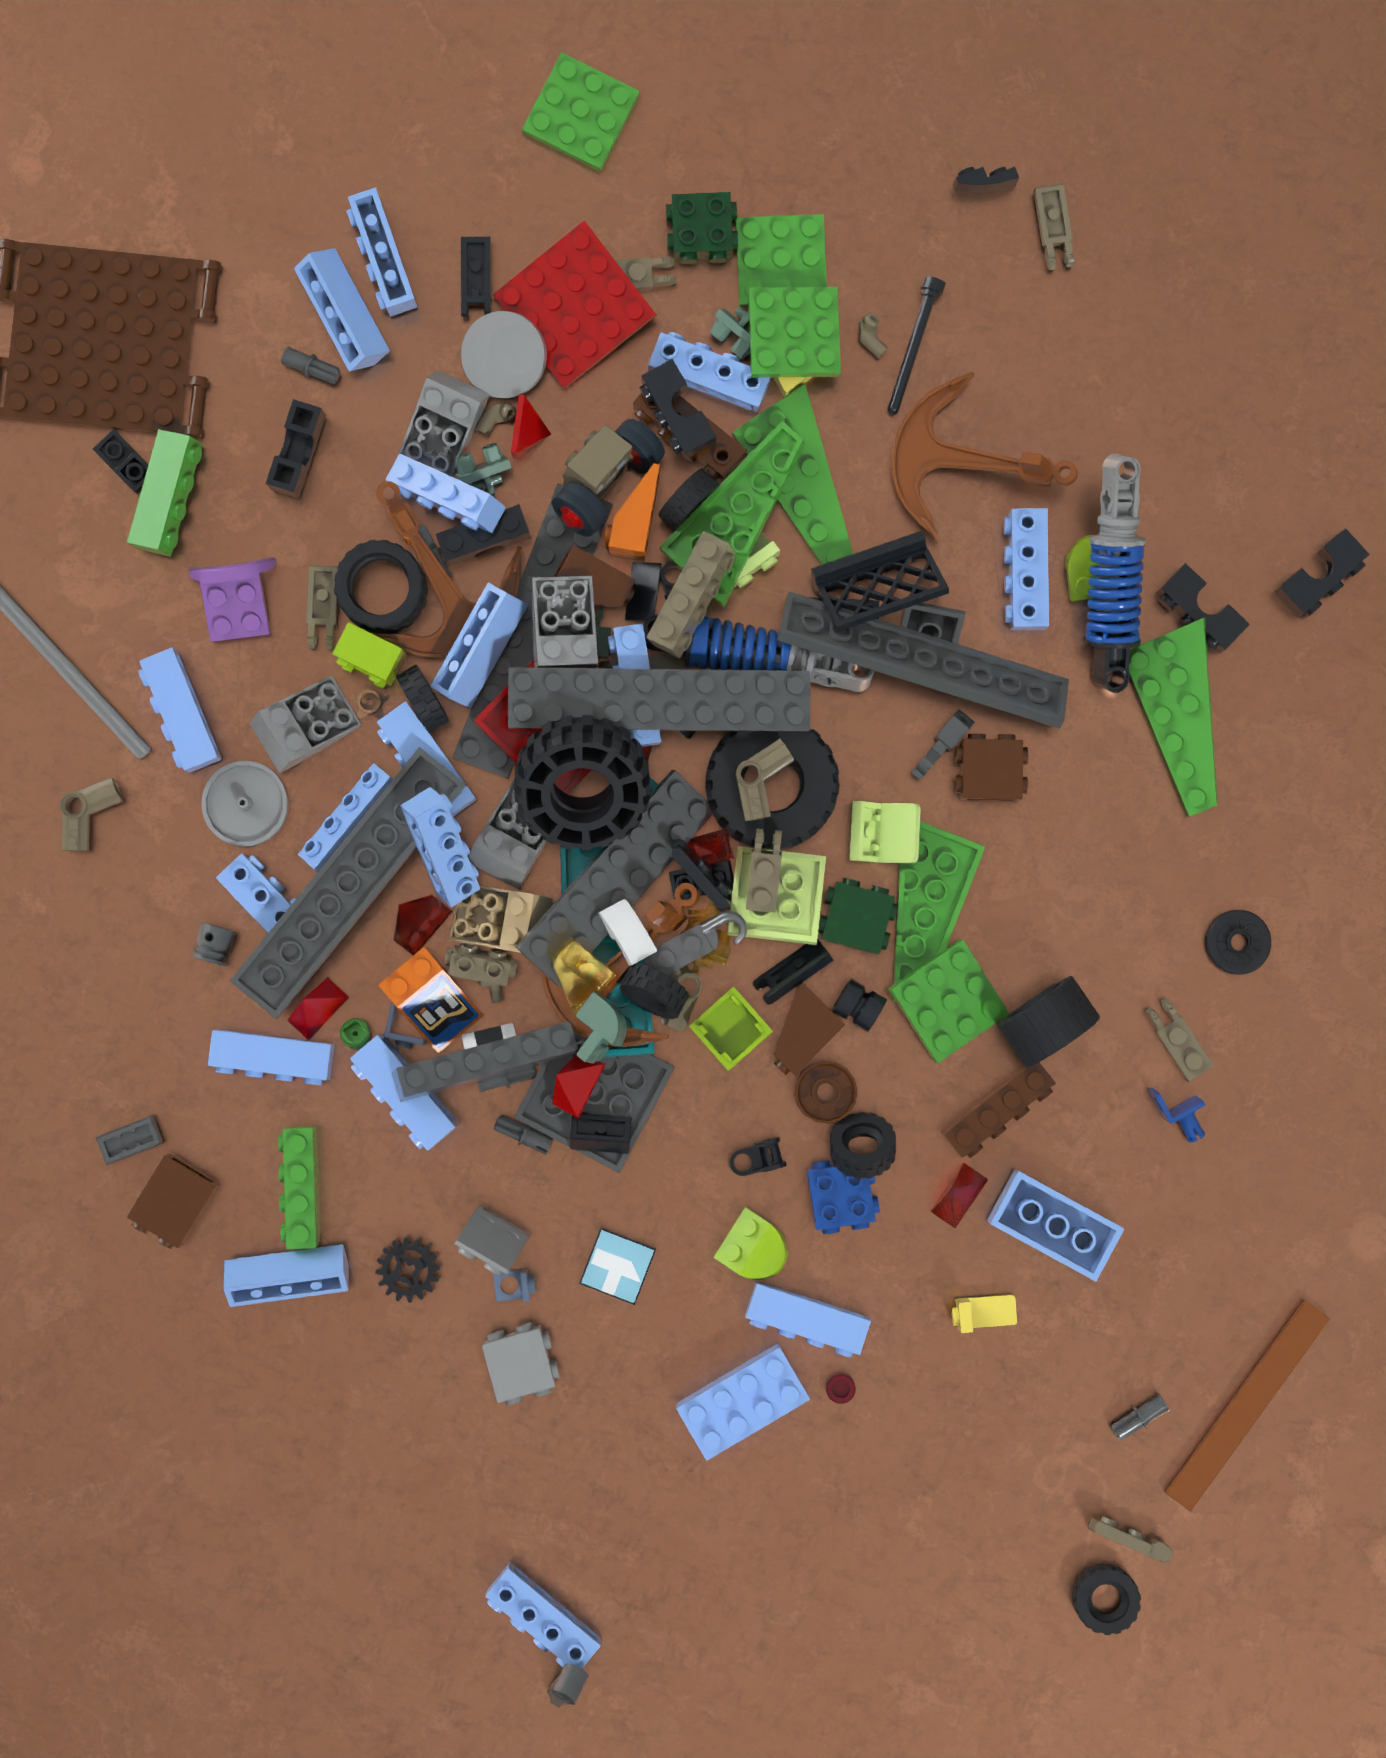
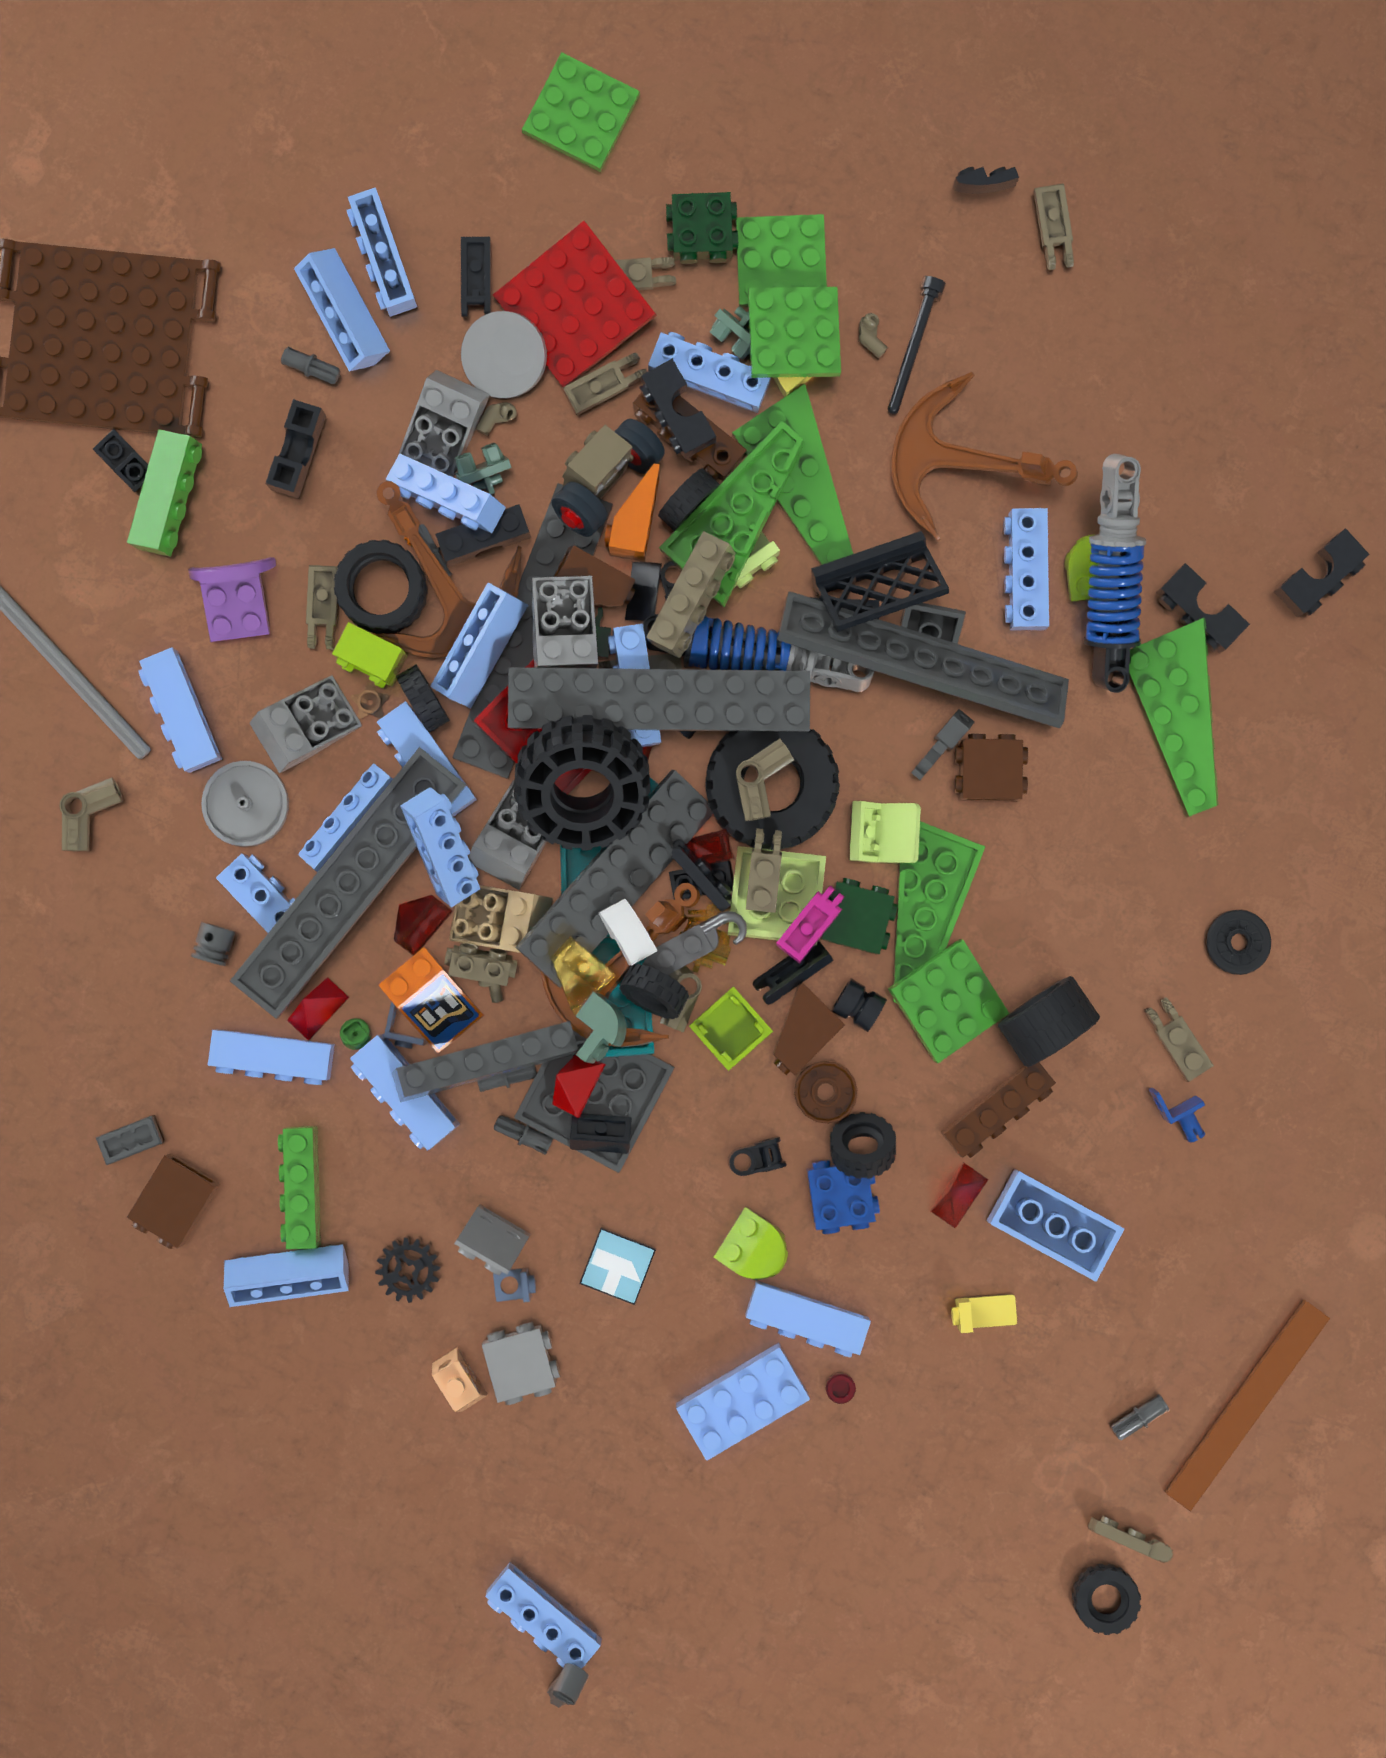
sticker [462,1023,516,1049] -> none
red slope [511,394,551,459] -> none
none -> light nougat torso [432,1347,488,1412]
none -> dark tan hinge [563,353,647,416]
none -> dark pink hinge [776,886,845,964]

